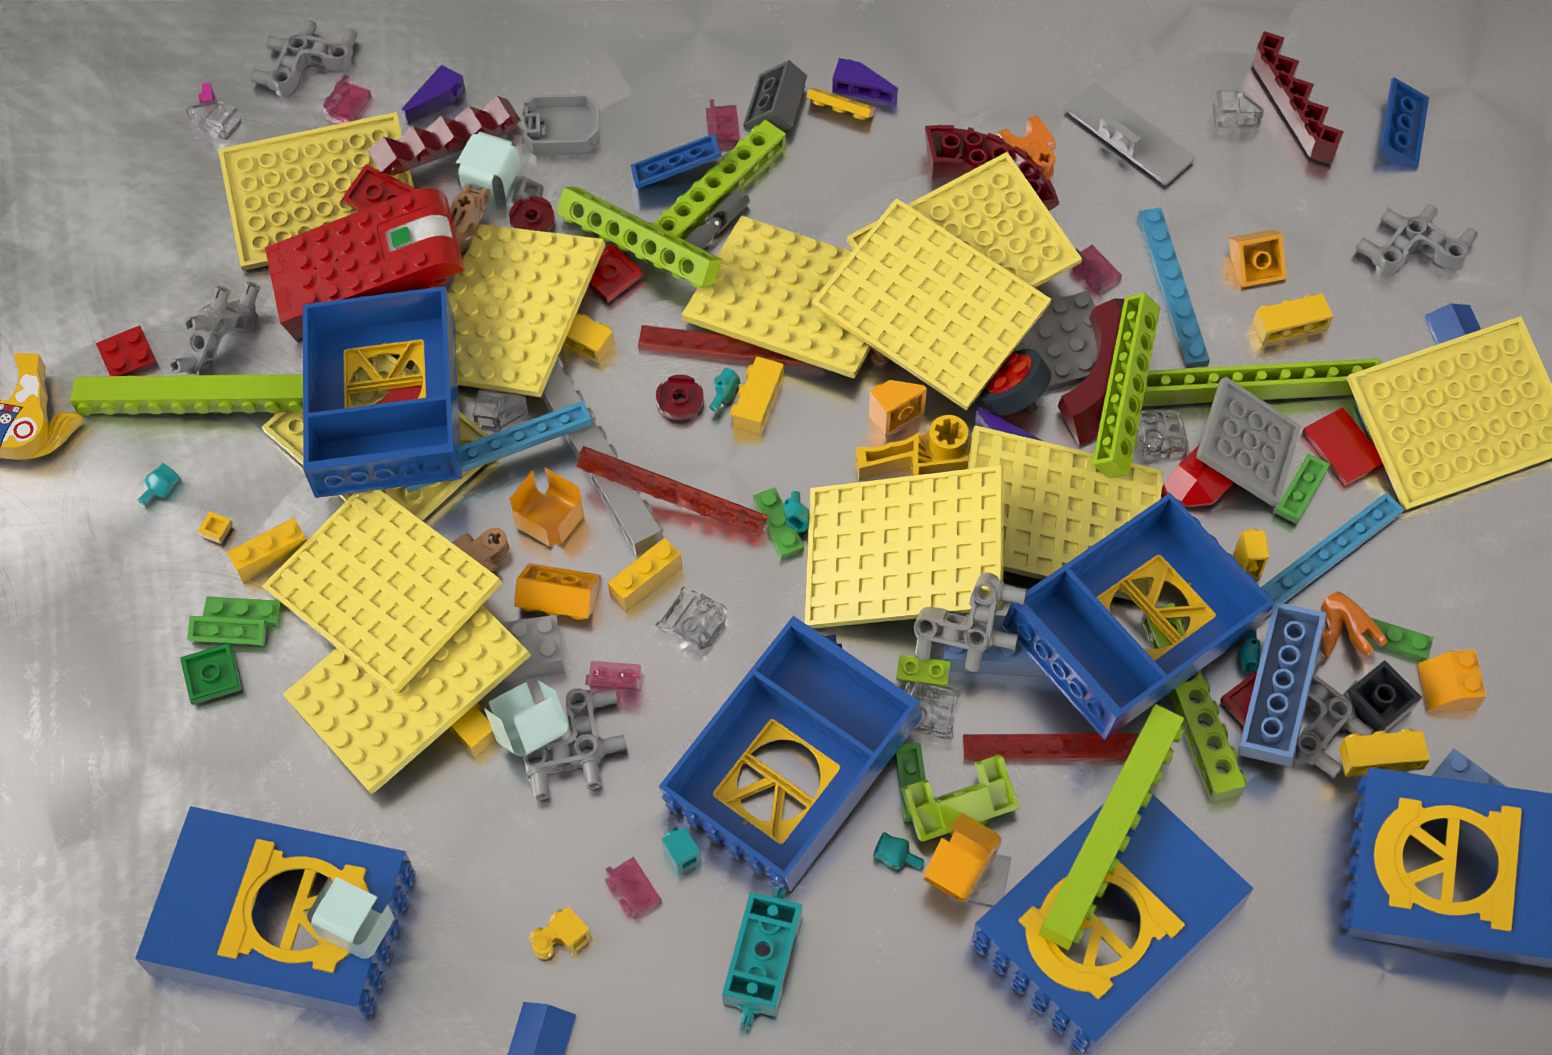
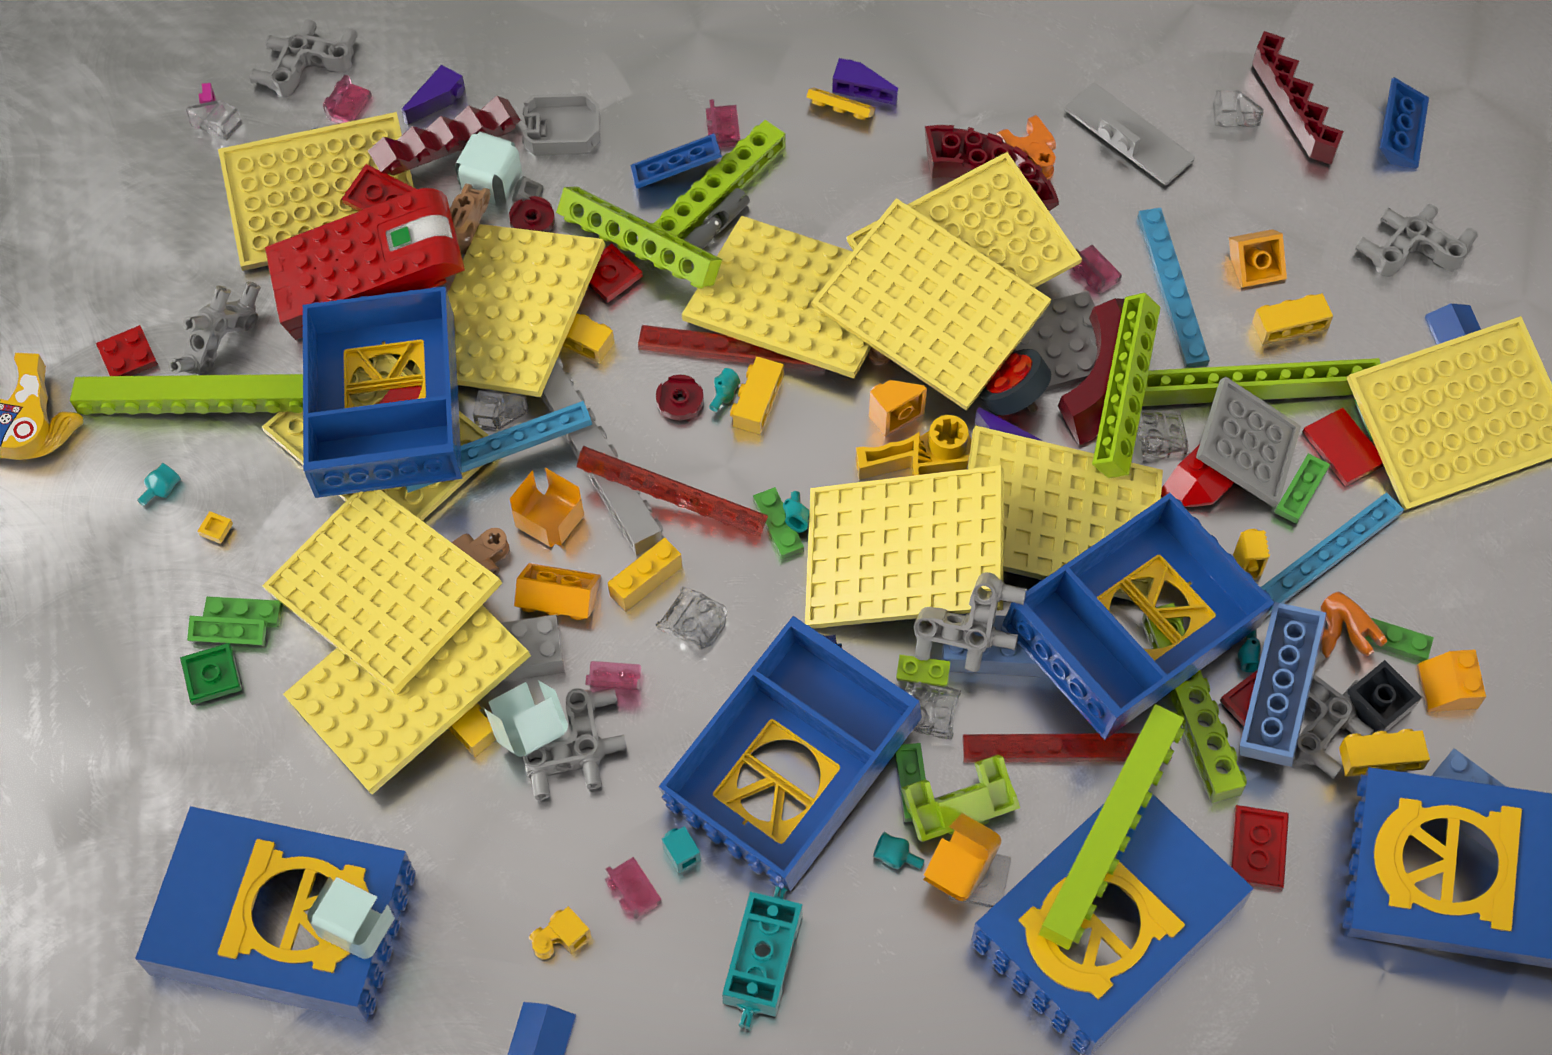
yellow brick [227,517,307,584] -> none
dark grey slope [743,60,808,131] -> none
none -> red tile [1230,805,1289,891]

